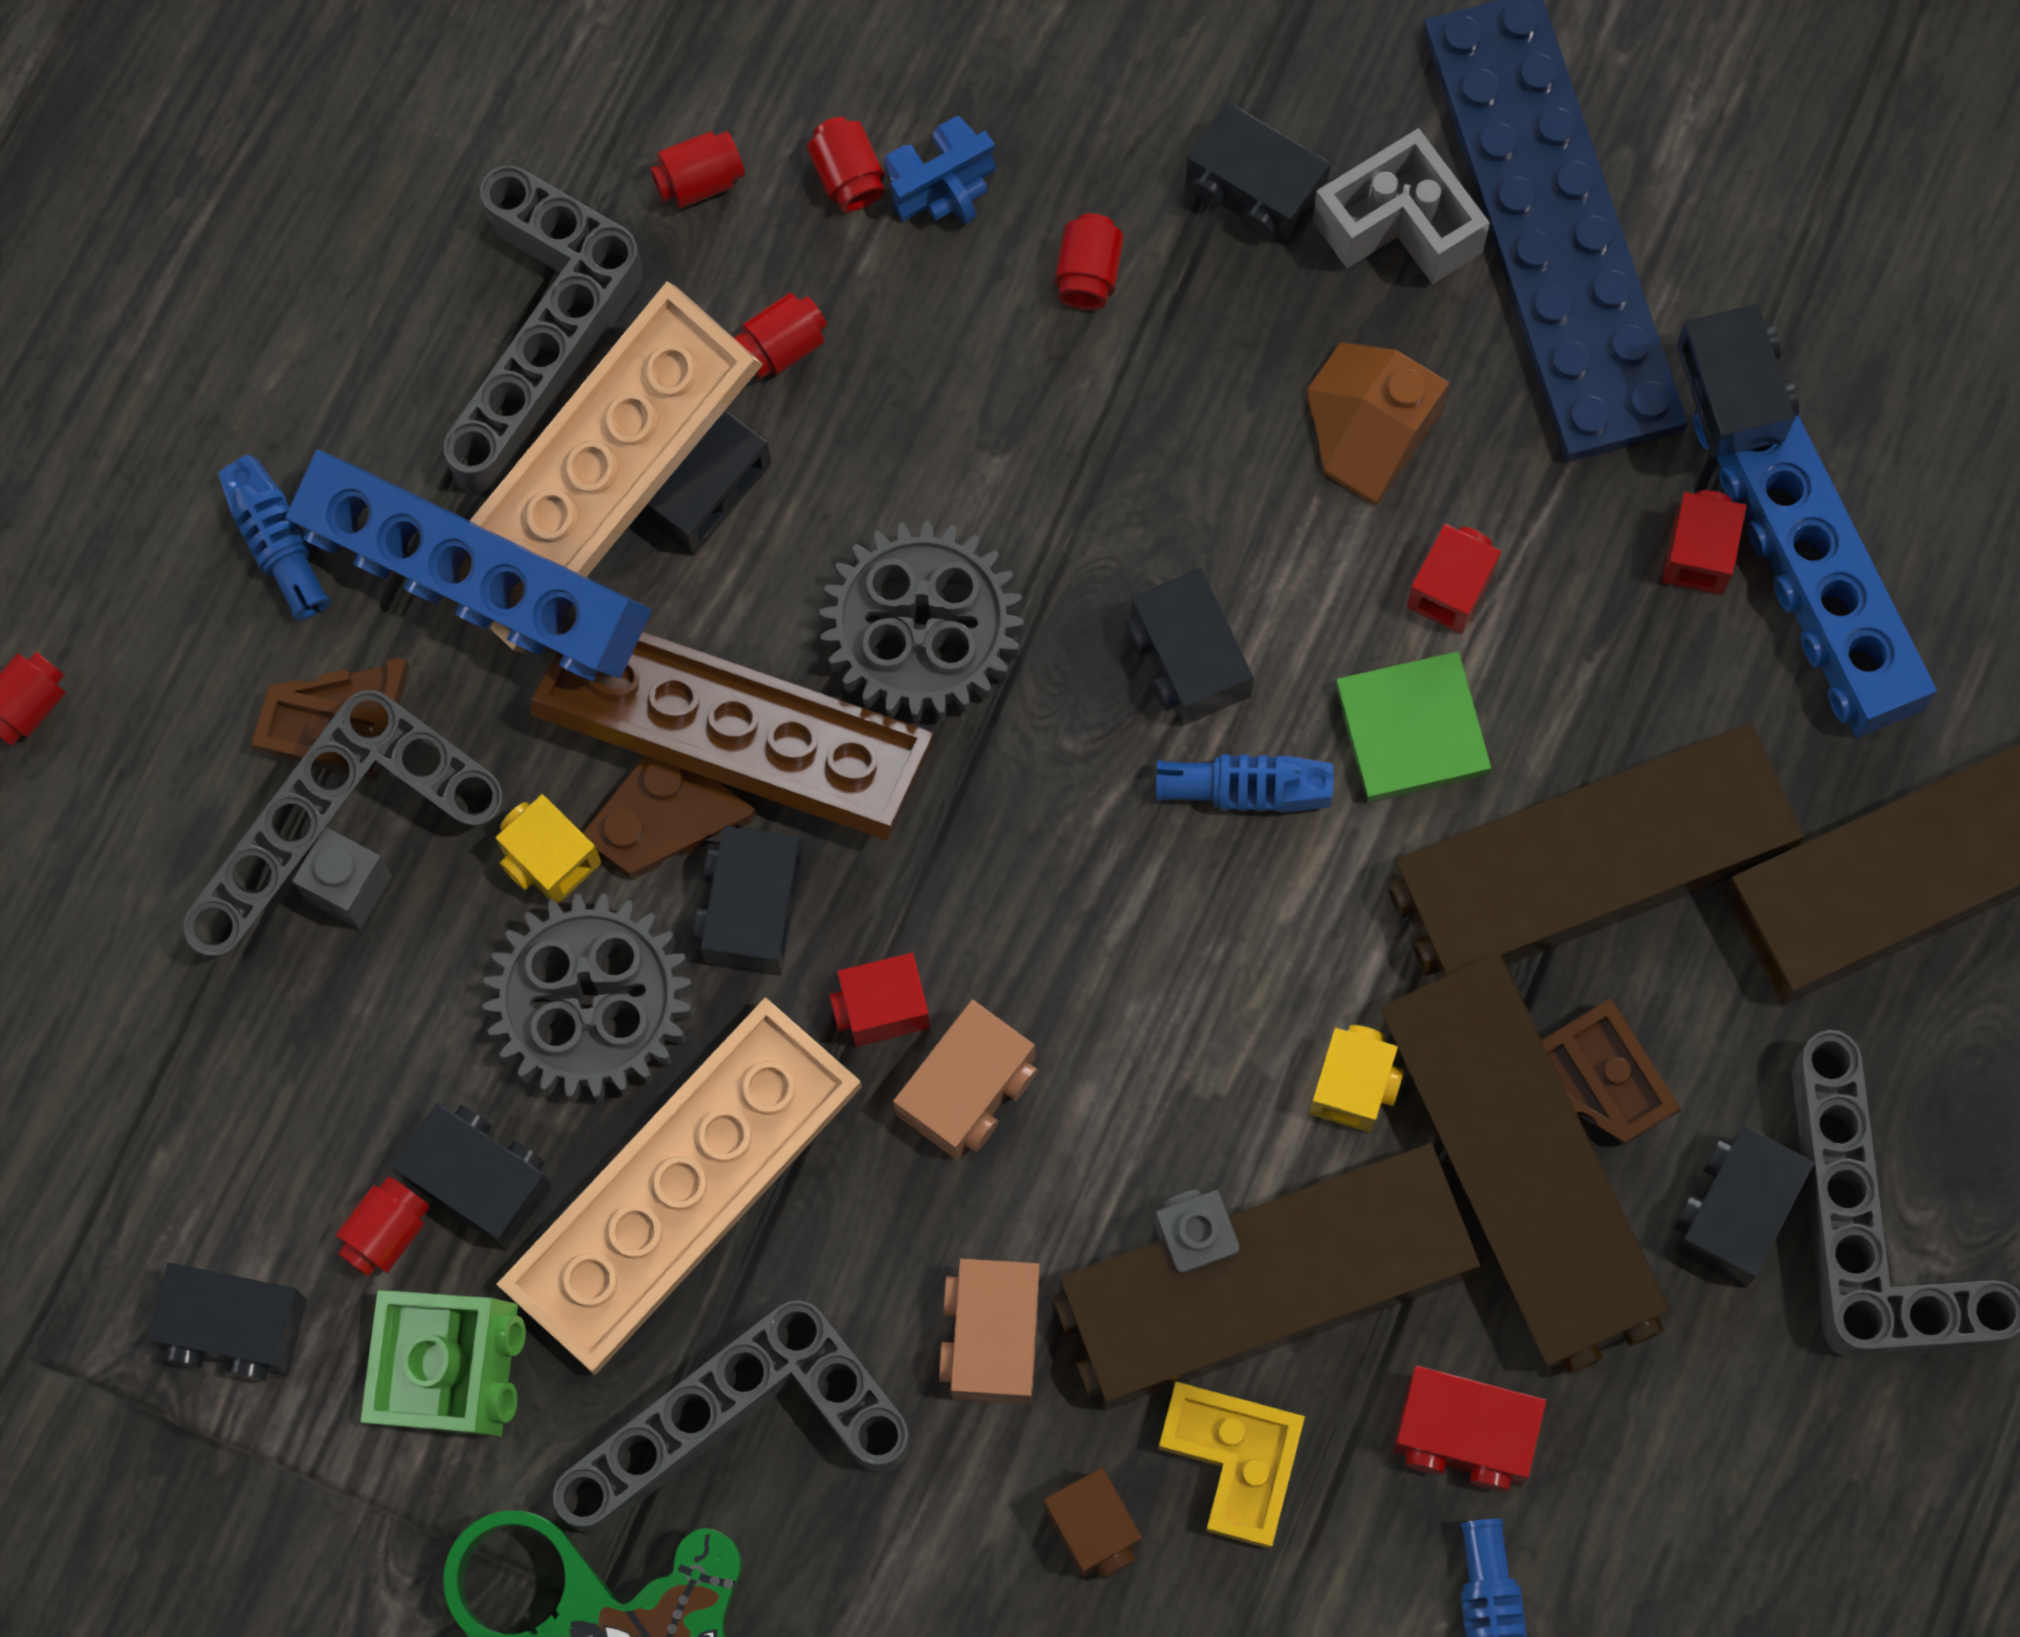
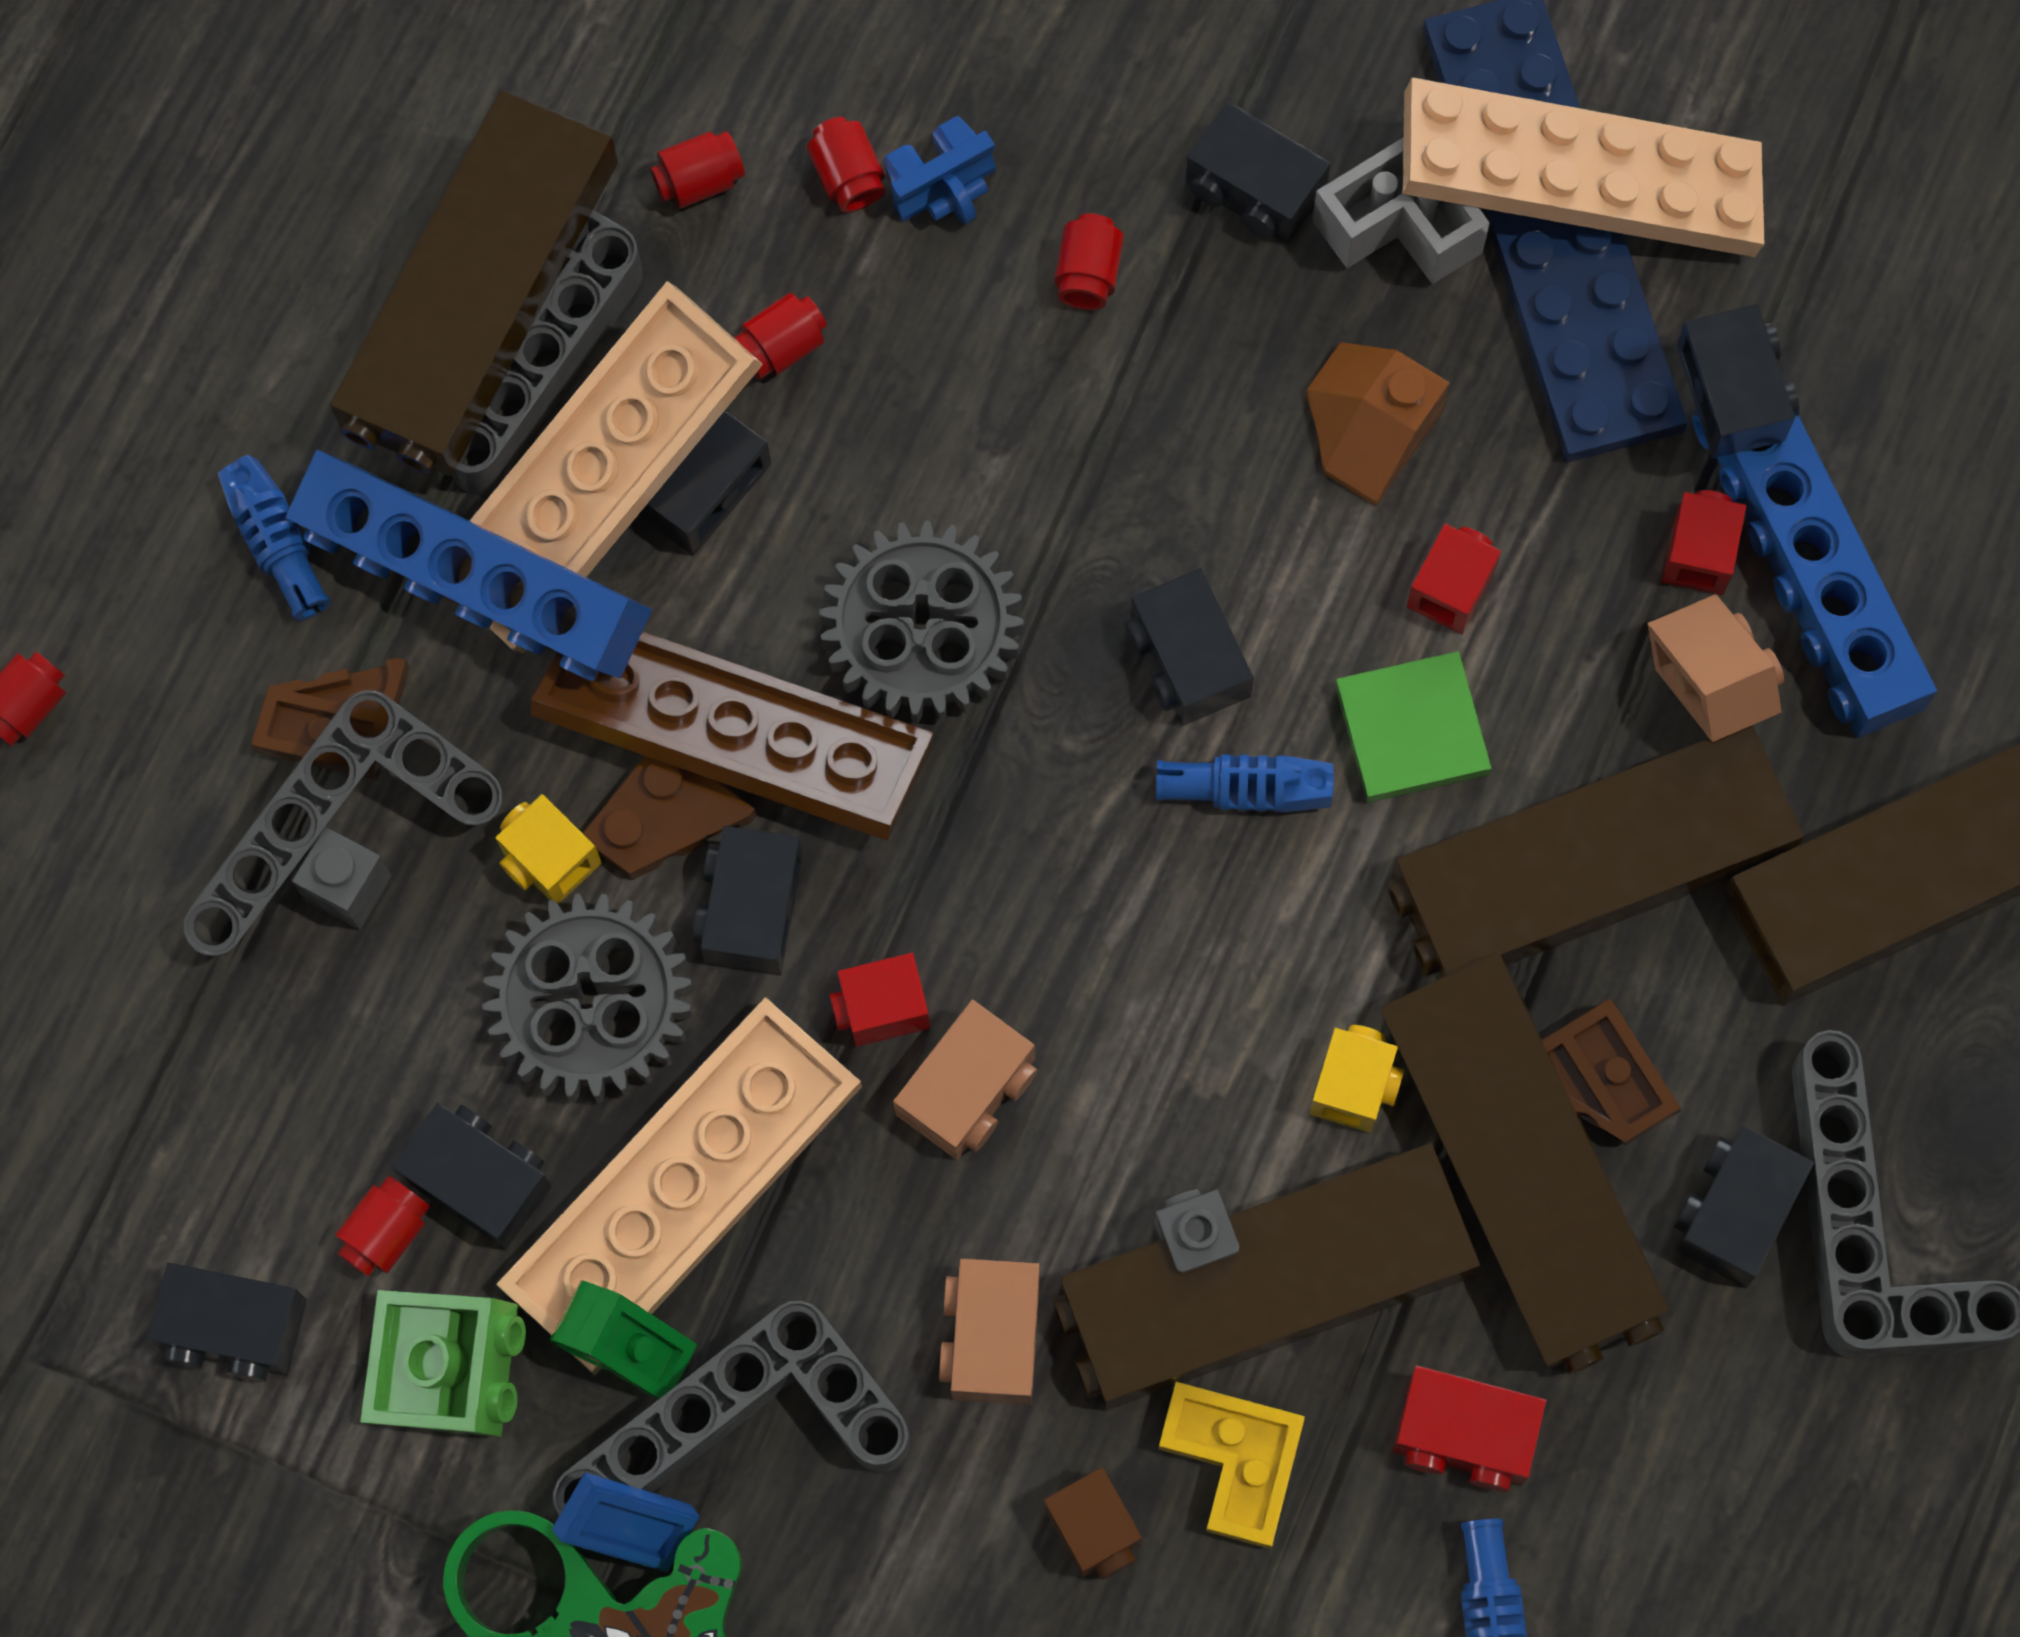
none -> dark brown brick [330,89,618,477]
none -> green plate [550,1280,697,1400]
none -> blue tile [552,1472,700,1572]
none -> light nougat plate [1403,78,1764,257]
none -> nougat brick [1648,594,1784,742]

